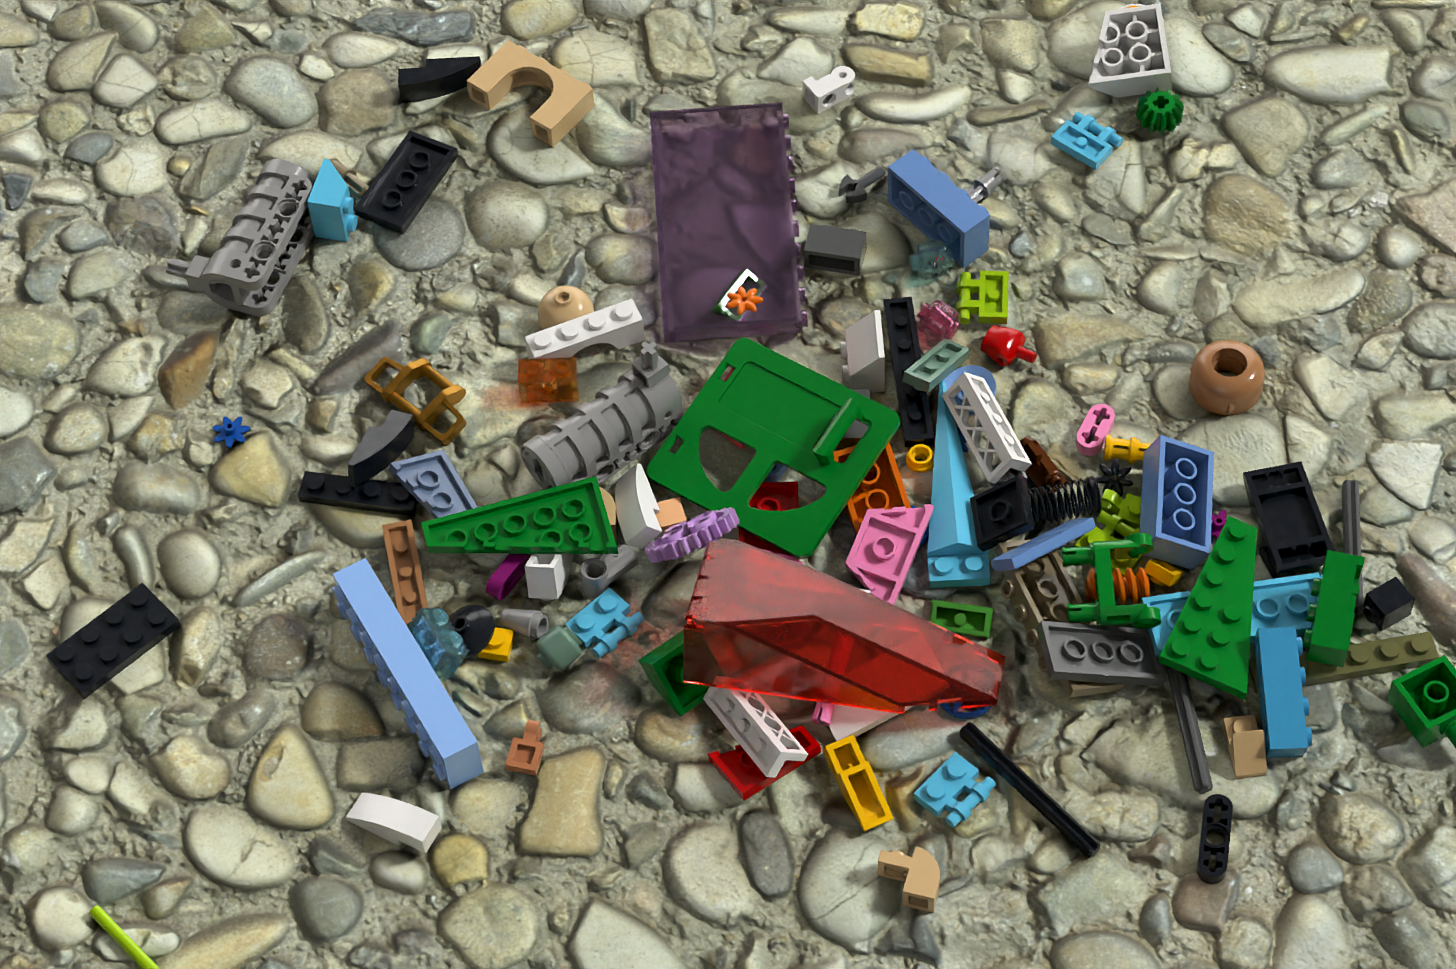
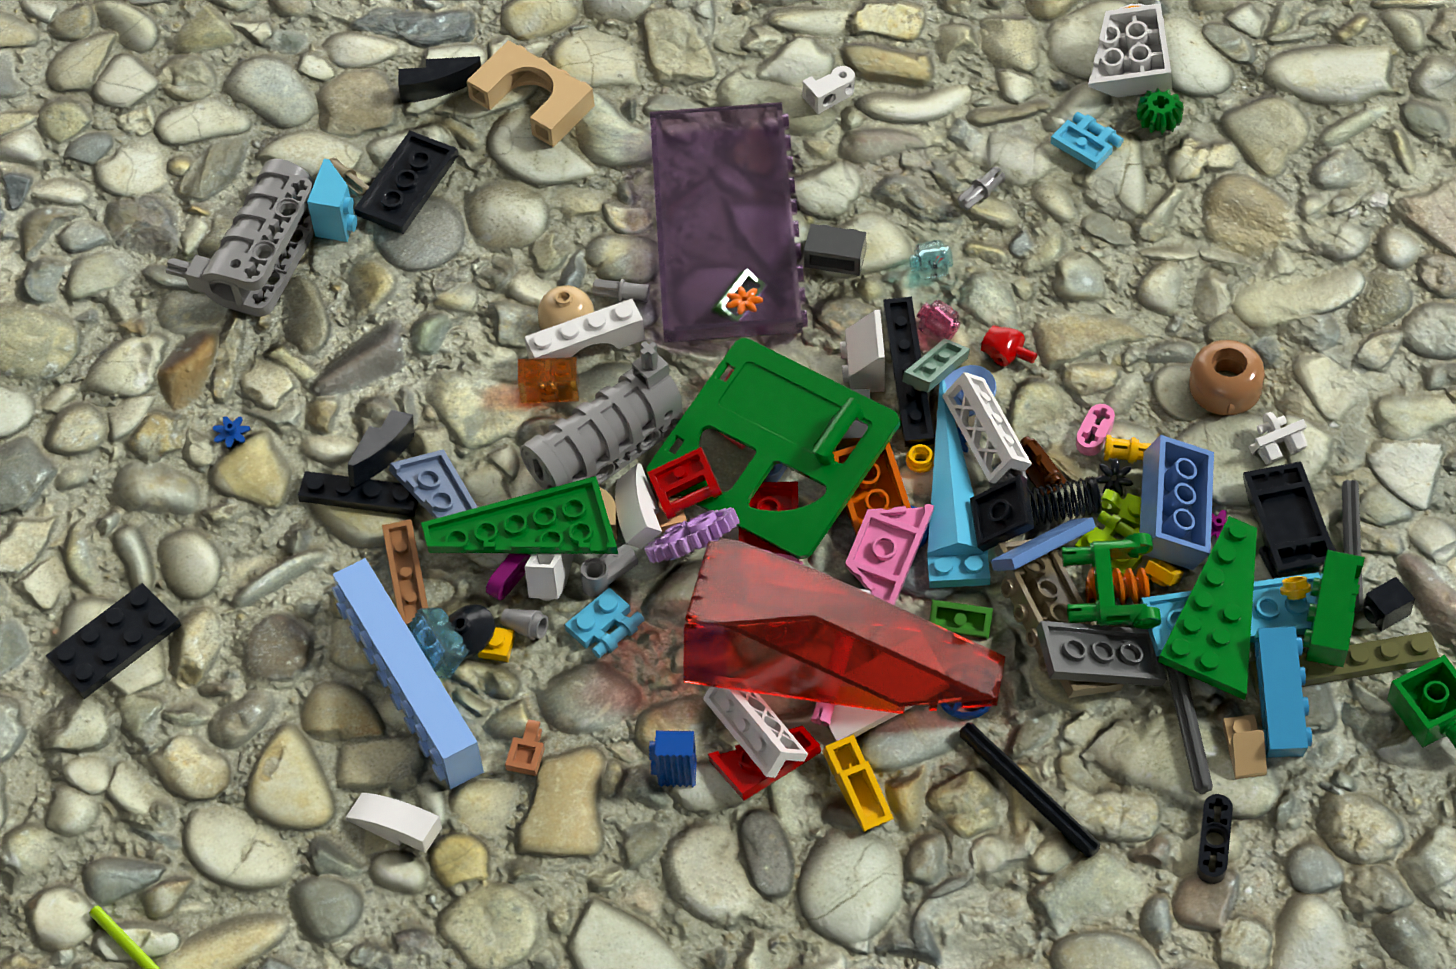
pearl gold bar [364,357,467,446] -> none
sand green head [536,625,582,671] -> none
green slope [638,627,726,716] -> none
dark grey bar [839,166,886,203] -> none
tan brick [878,846,940,913] -> none
medium blue brick [888,149,990,268] -> none
medium azure plate [914,752,996,828] -> none
lime plate [956,270,1009,325] -> none
none -> light grey axle [592,279,650,303]
none -> red plate [647,447,723,520]
none -> blue brick [649,730,697,788]
none -> white hips [1249,412,1308,465]
none -> yellow plate [1280,576,1312,600]

